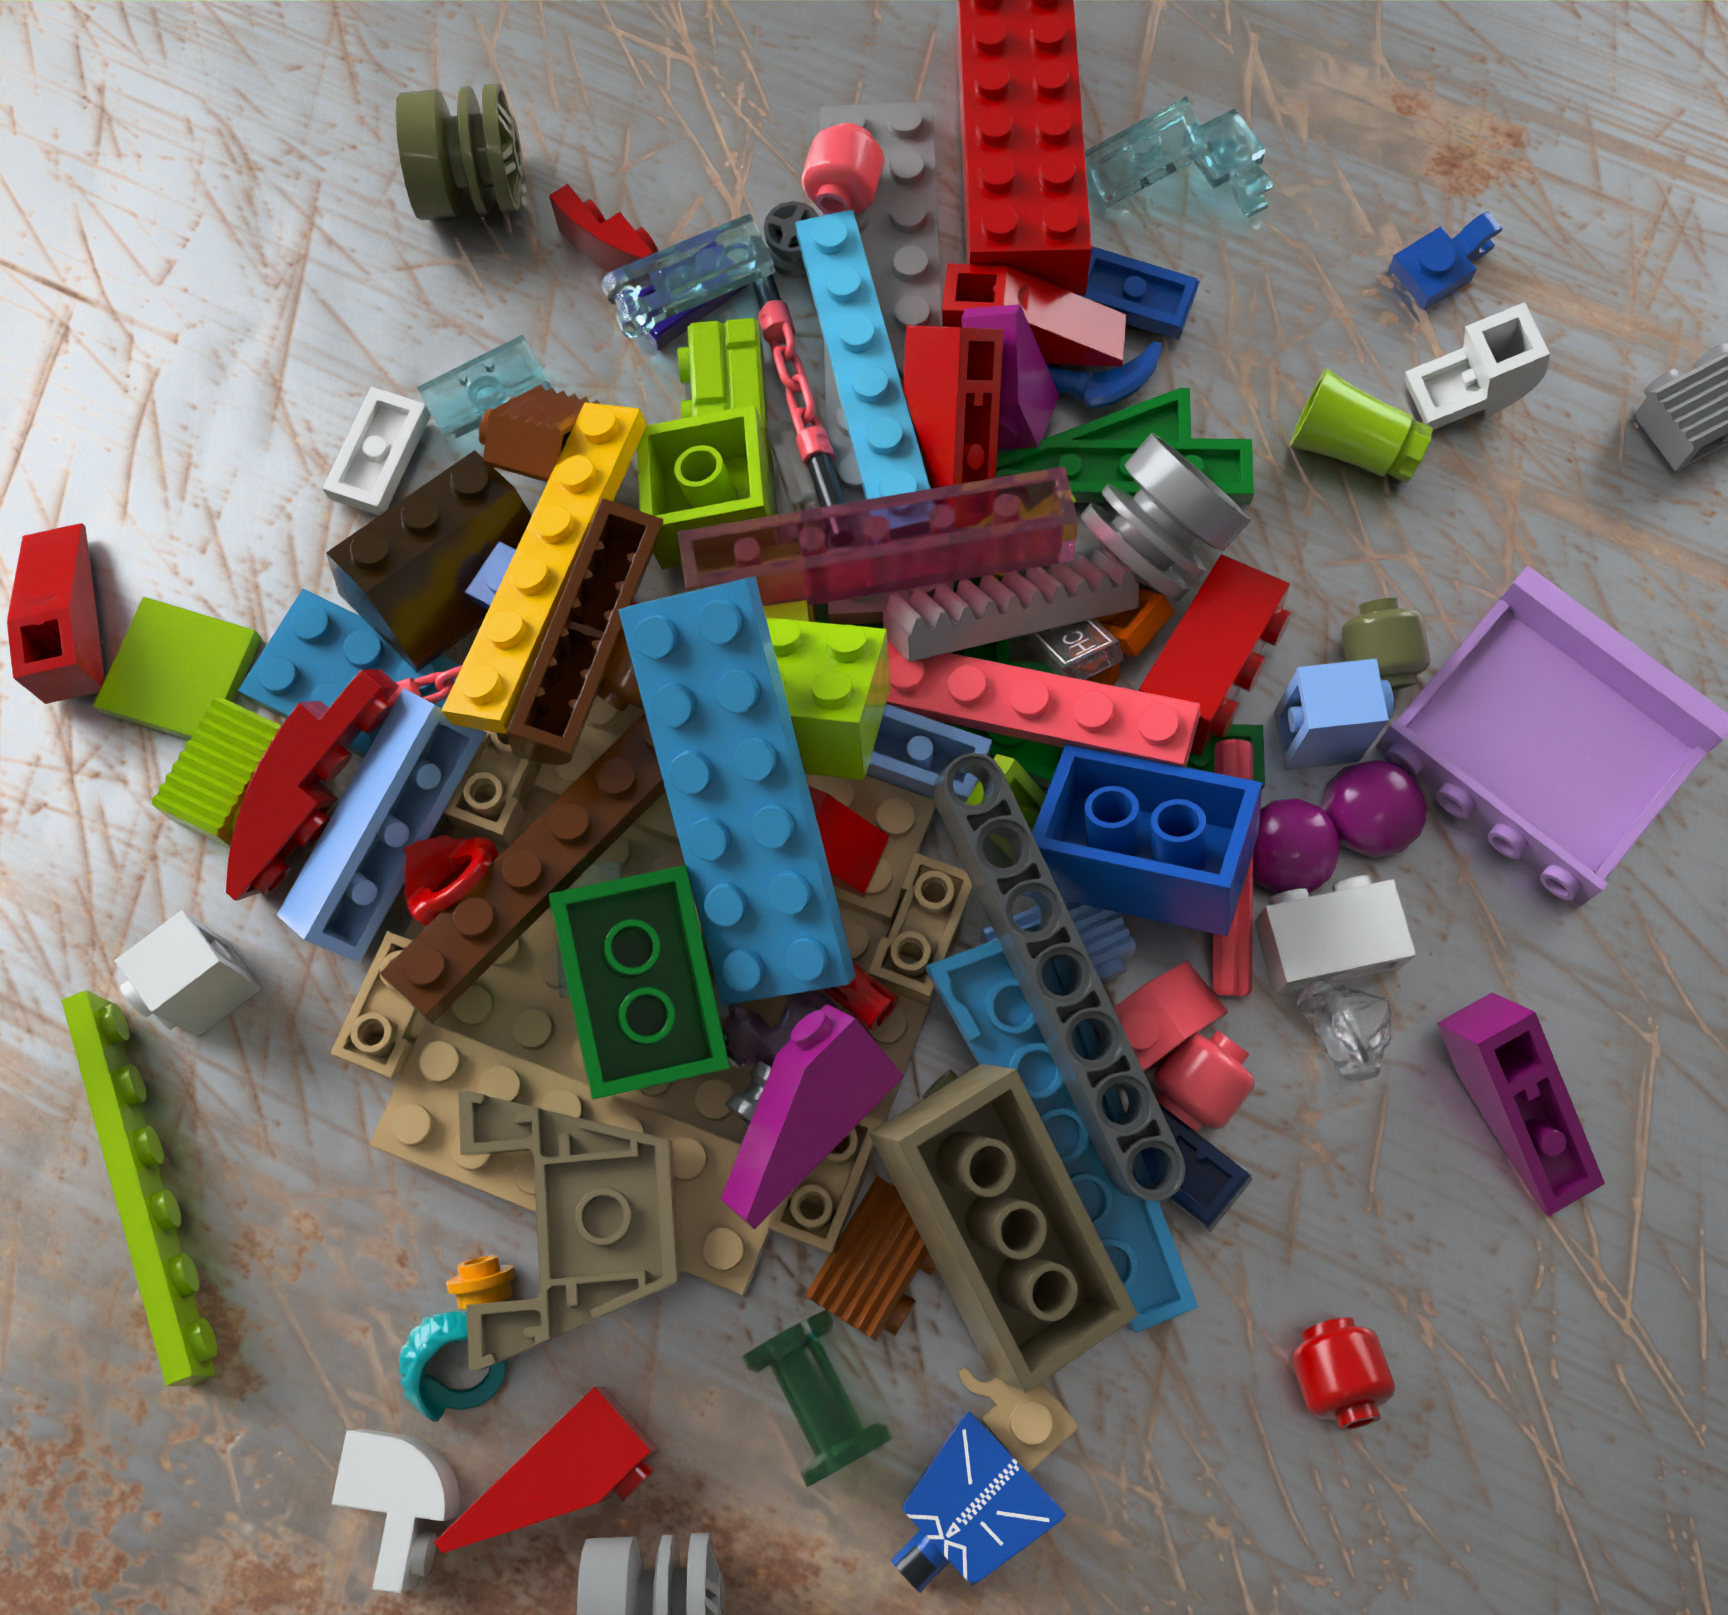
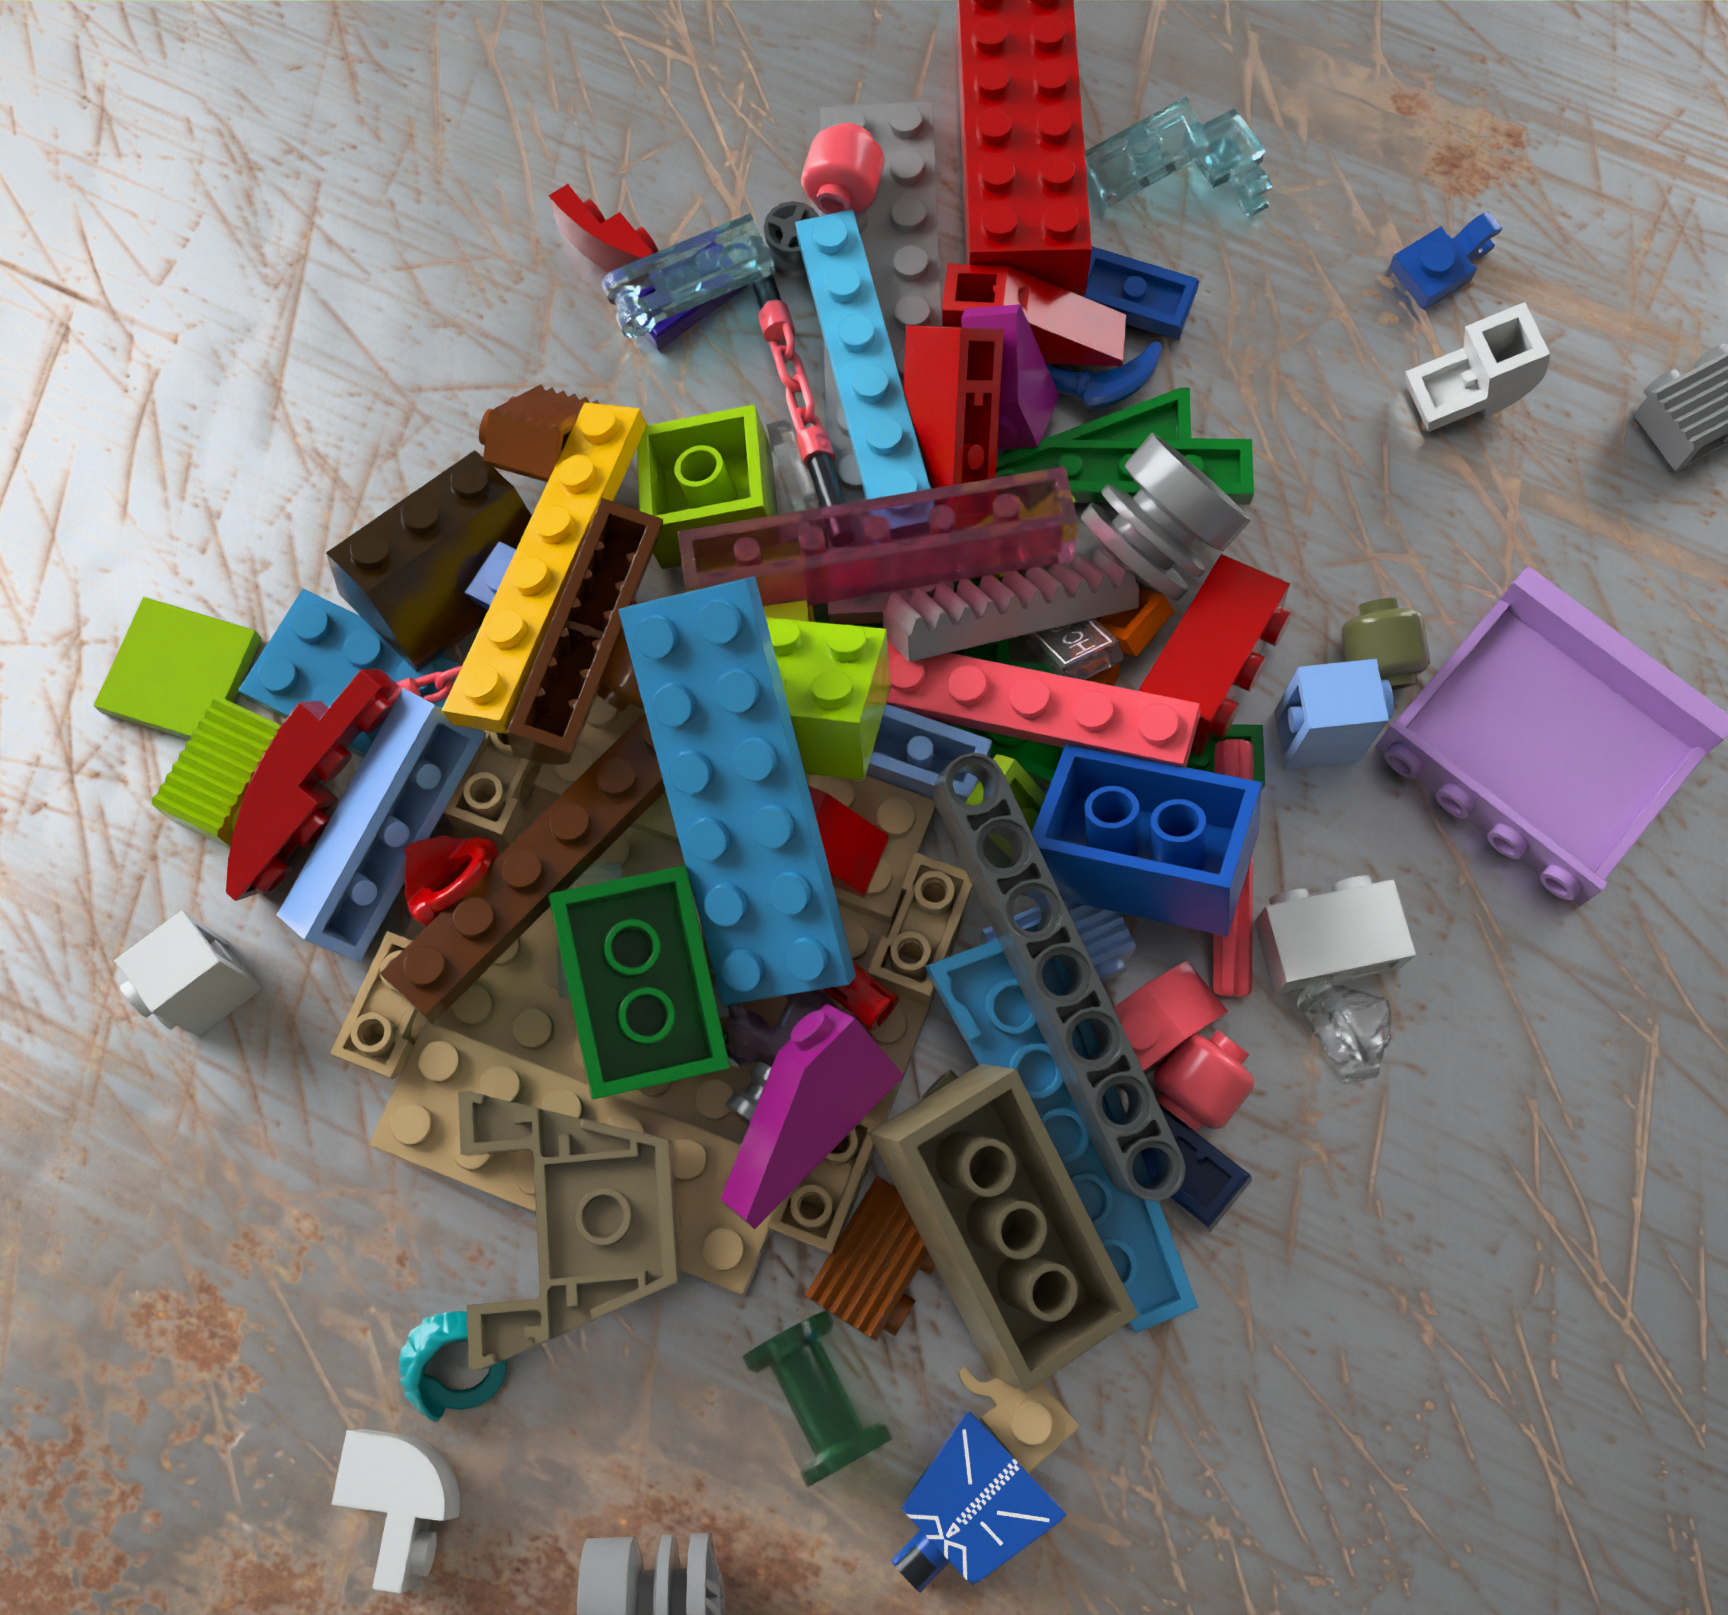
red slope [7,523,105,704] -> none
lime plate [61,990,218,1386] -> none
white plate [322,387,431,516] -> none
olive wheel [395,83,523,220] -> none
clear light blue plate [417,335,551,443] -> none
red slope [433,1386,659,1553] -> none
light orange plate [446,1255,516,1309] -> none
lime brick [678,318,769,440] -> none
magenta hair [1253,798,1340,894] -> none
lime plant [1289,368,1433,483] -> none
red head [1291,1317,1395,1430] -> none
magenta hair [1321,760,1427,858] -> none
magenta slope [1436,992,1605,1216] -> none

